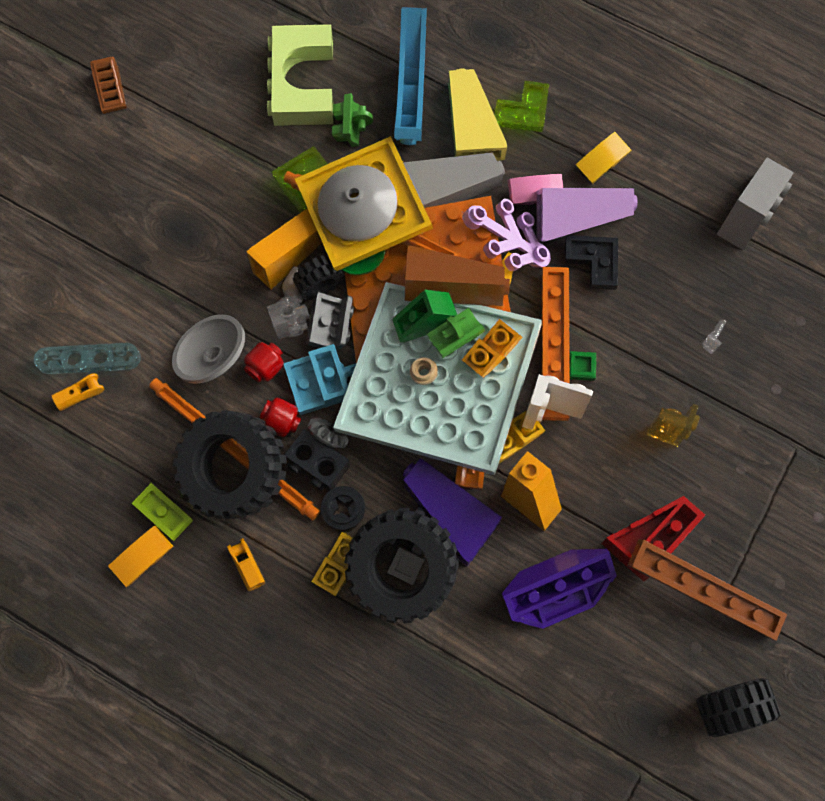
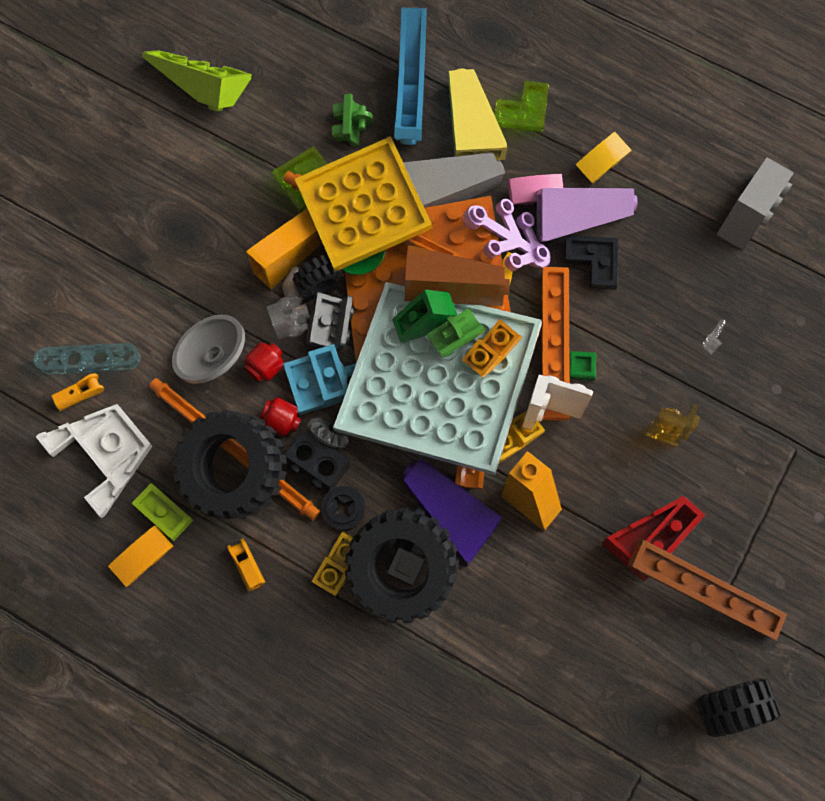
dark orange slope [90,57,127,114] -> none
yellowish green arch [267,25,334,126] -> none
light grey dish [318,165,397,241] -> none
tan plate [410,357,438,385] -> none
dark purple wedge [502,549,617,629] -> none
none -> white wing [35,404,152,518]
none -> lime wedge [142,50,252,111]

